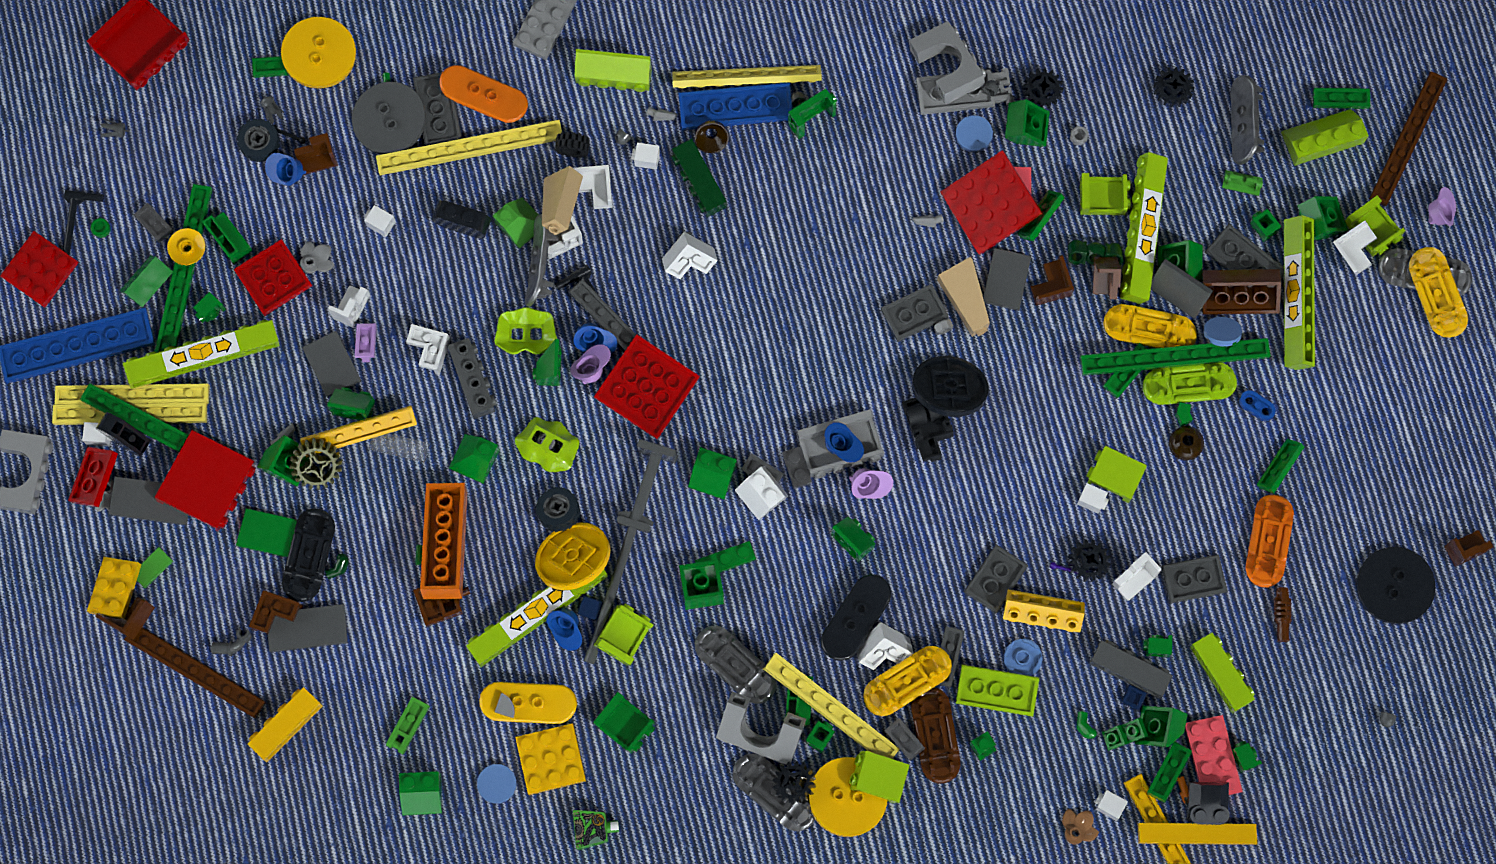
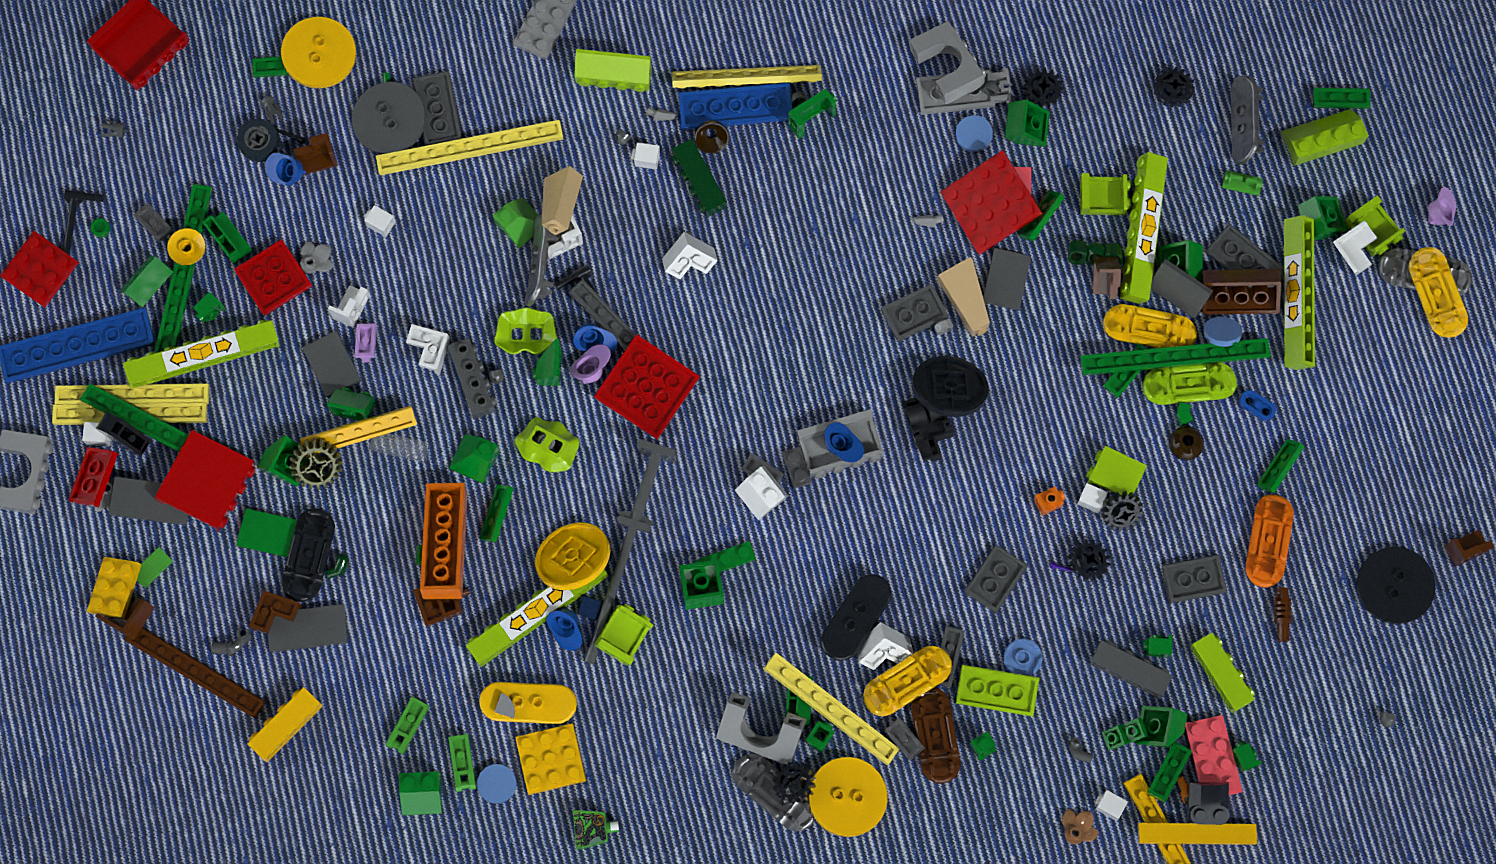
light grey bar [270,423,295,445] -> none
black brick [432,200,491,239] -> none
orange piece [439,65,528,123] -> none
black wheel [536,487,580,532] -> none
black tyre [555,132,590,158] -> none
white panel [573,165,613,209] -> none
green panel [593,692,655,754] -> none
green slope [688,447,737,500] -> none
flat silver piece [695,626,777,704] -> none
green slope [831,516,876,563] -> none
lavender piece [849,468,893,499] -> none
lime panel [849,751,910,803] -> none
yellow brick [1003,589,1085,633] -> none
reddish brown panel [1030,255,1074,306] -> none
light grey tile [1070,126,1088,146] -> none
green arm [1077,711,1097,739] -> none
white panel [1112,552,1162,601] -> none
dark blue tile [1120,684,1147,711] -> none
green brick [1250,209,1281,242] -> none
reddish brown tile [1369,71,1448,207] -> none
none -> bright green plate [448,734,477,792]
none -> green plate [479,485,514,543]
none -> dark grey hinge [488,369,504,384]
none -> orange brick [1033,486,1065,516]
none -> dark grey arm [1068,738,1093,763]
none -> black gear [1101,491,1144,531]

